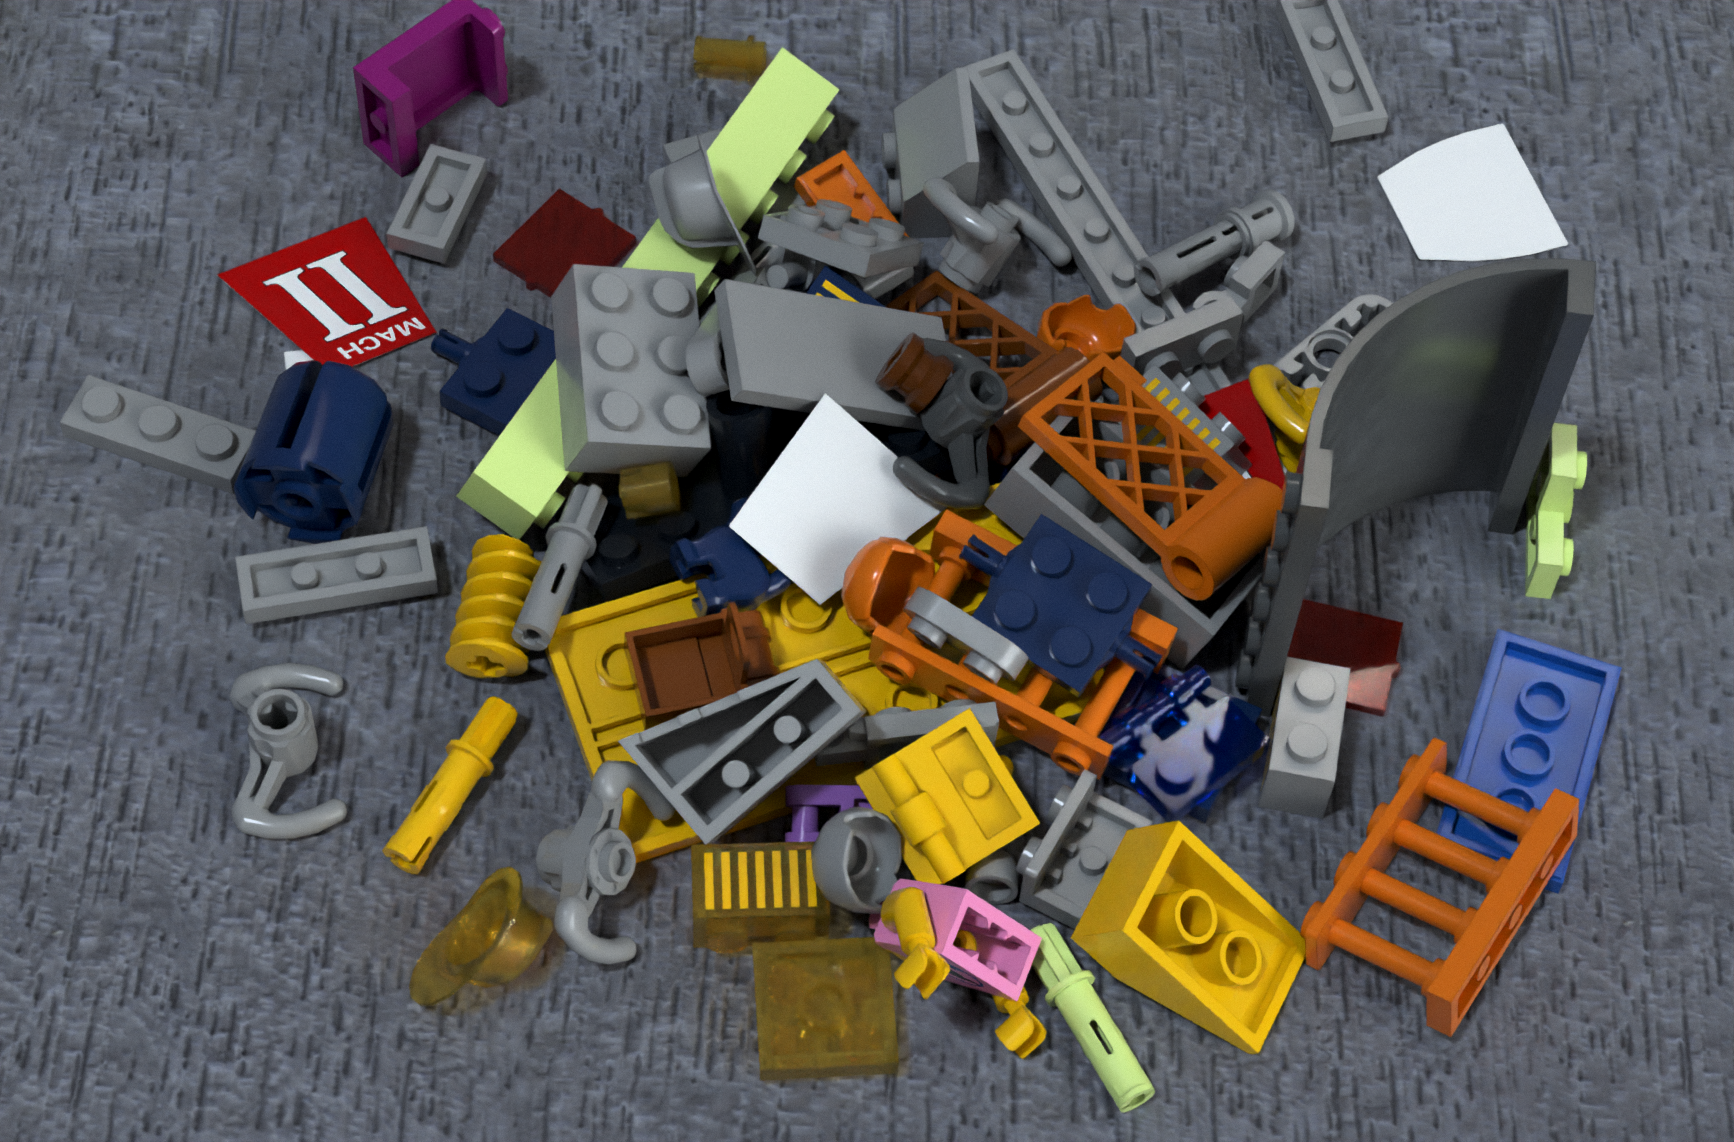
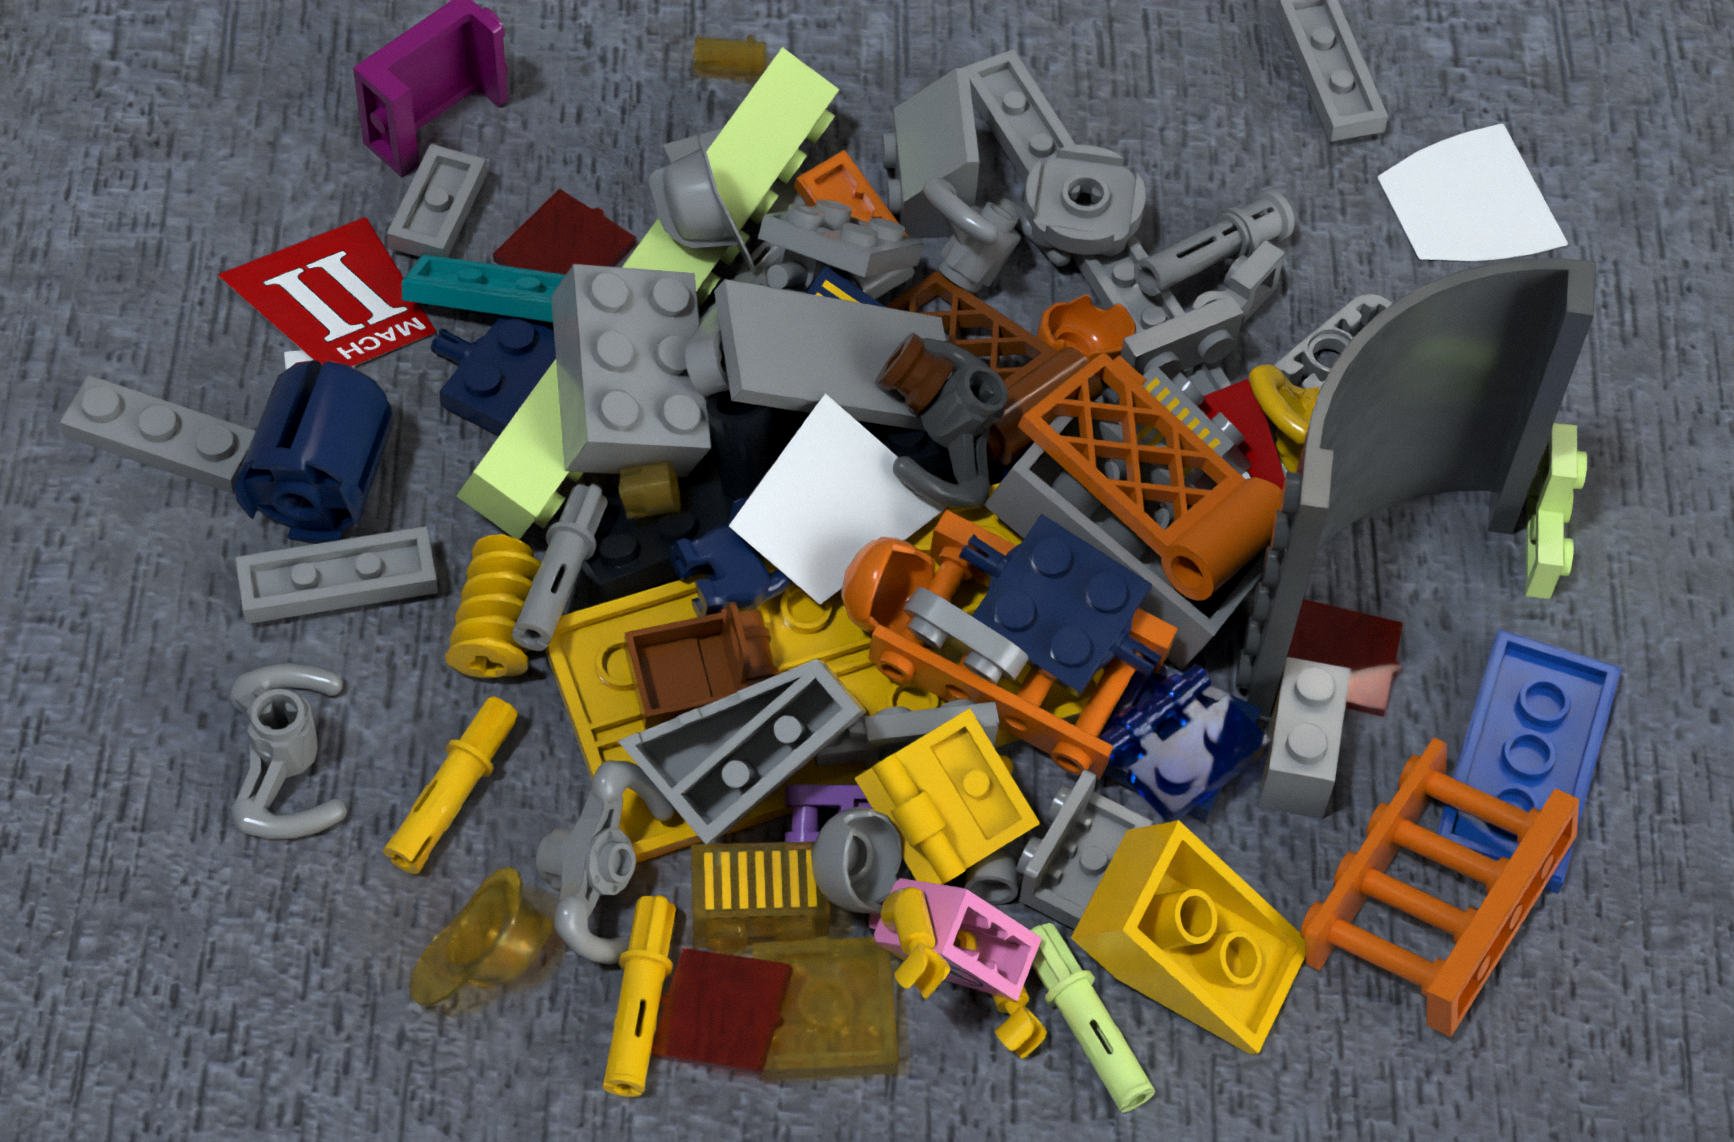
none -> teal tile [402,254,565,322]
none -> yellow axle [602,895,676,1097]
none -> clear red piece [651,948,794,1076]
none -> light grey plate [1024,144,1146,256]

